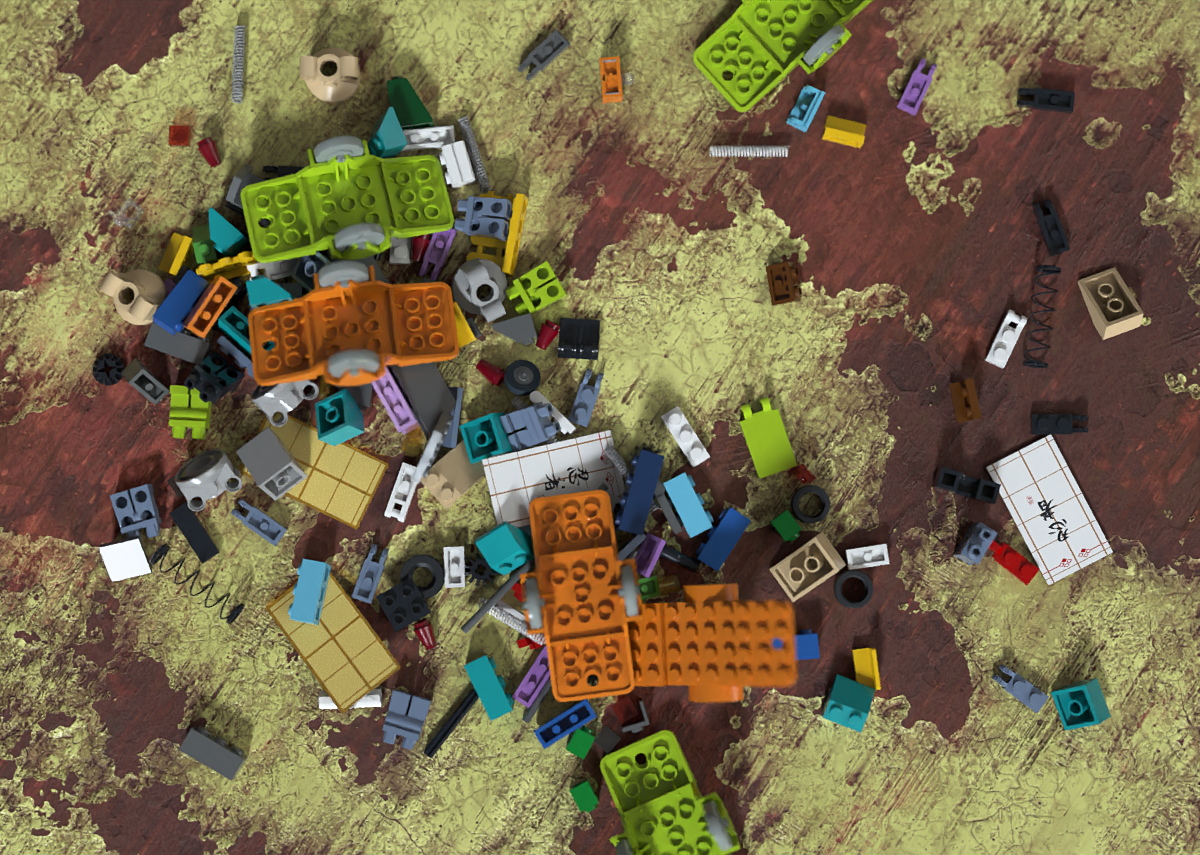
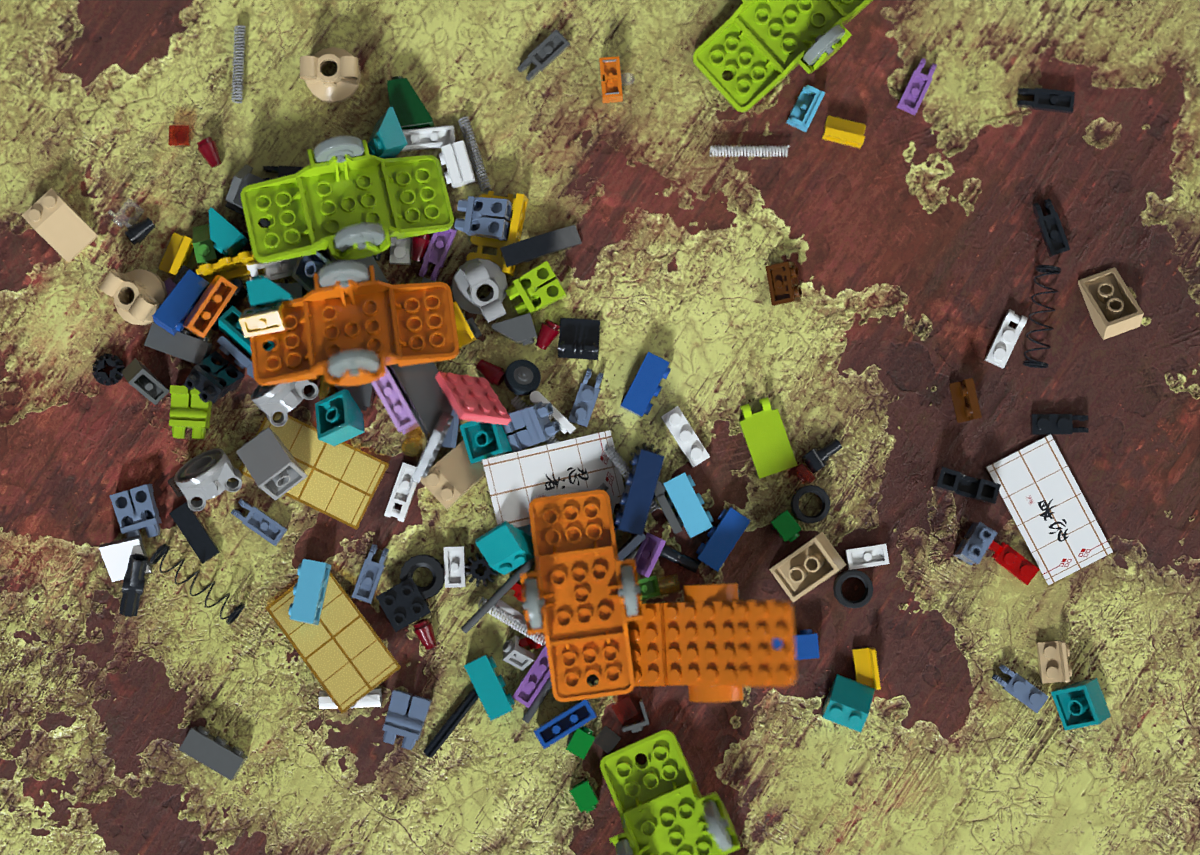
none -> tan slope [21,188,98,263]
none -> black piece [119,553,147,617]
none -> black cone [124,218,155,245]
none -> panel [239,302,286,338]
none -> coral plate [435,372,512,425]
none -> black slope [500,225,582,268]
none -> light grey bracket [503,635,535,671]
none -> blue brick [621,352,671,418]
none -> black pin [801,439,842,474]
none -> tan bracket [1036,640,1072,684]

